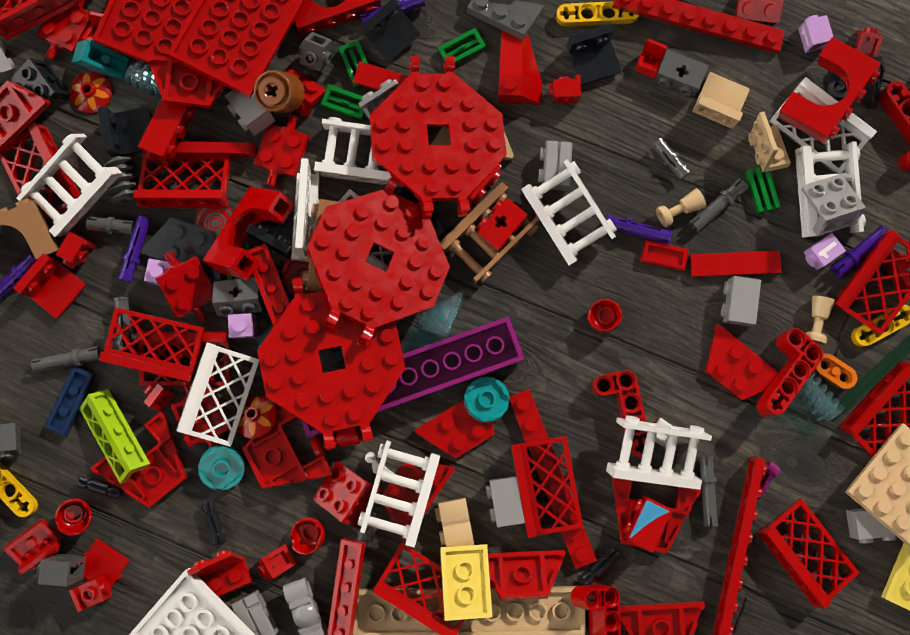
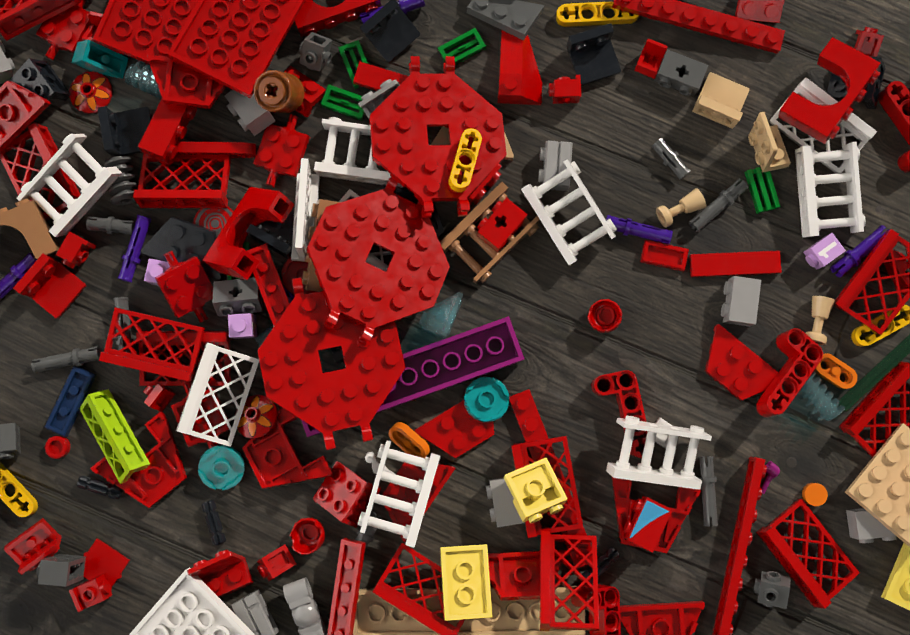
red hair [55,498,92,536] -> none
red piece [310,427,361,458] -> none
tan brick [435,498,474,547] -> none
lavender brick [798,15,833,53] -> none
light grey bracket [801,174,866,236] -> none
none -> red tile [45,436,70,459]
none -> orange plate [389,422,430,458]
none -> yellow beam [449,128,482,192]
none -> light yellow plate [504,458,567,524]
none -> red fence [540,531,599,631]
none -> dark grey brick [754,571,790,609]
none -> orange tile [802,483,828,506]

